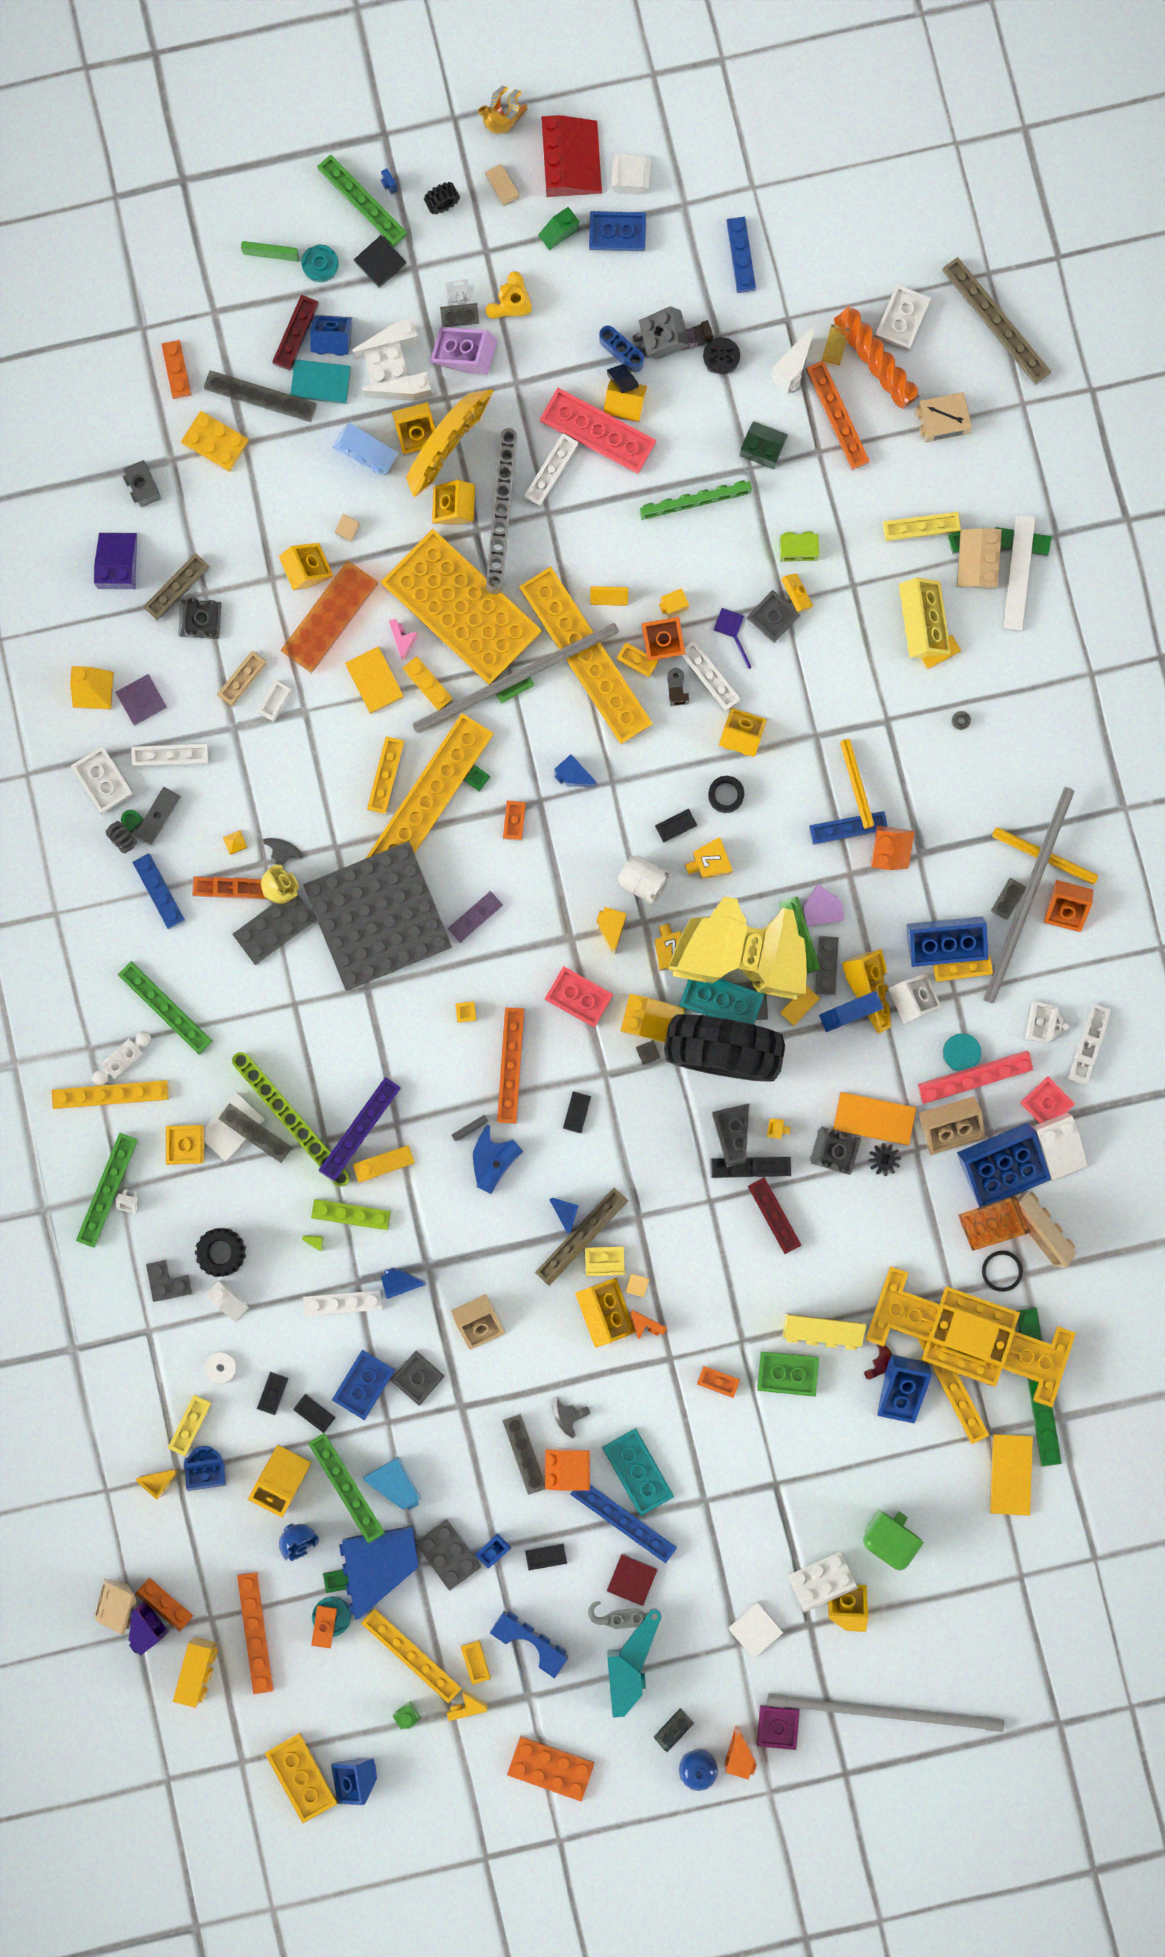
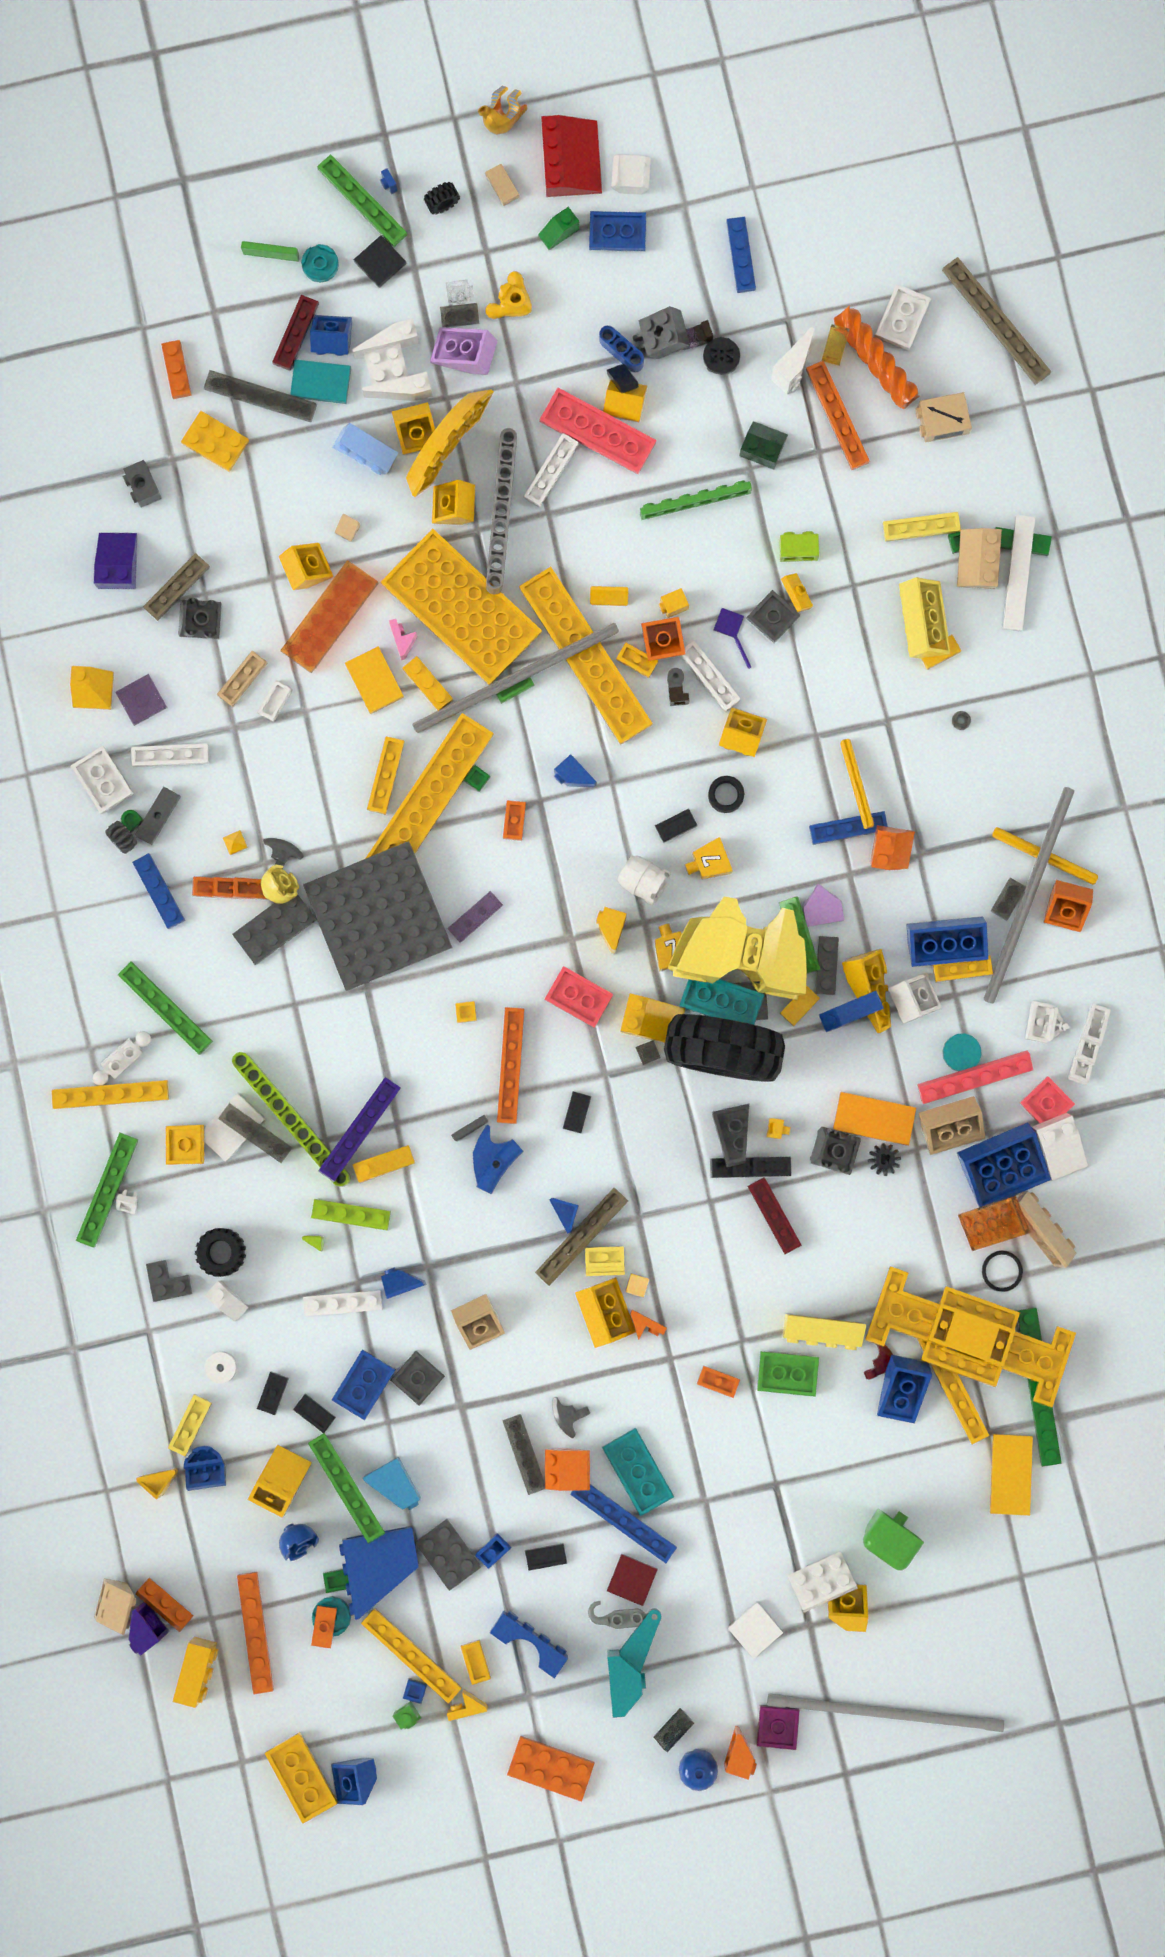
none -> blue tile [403,1678,427,1704]

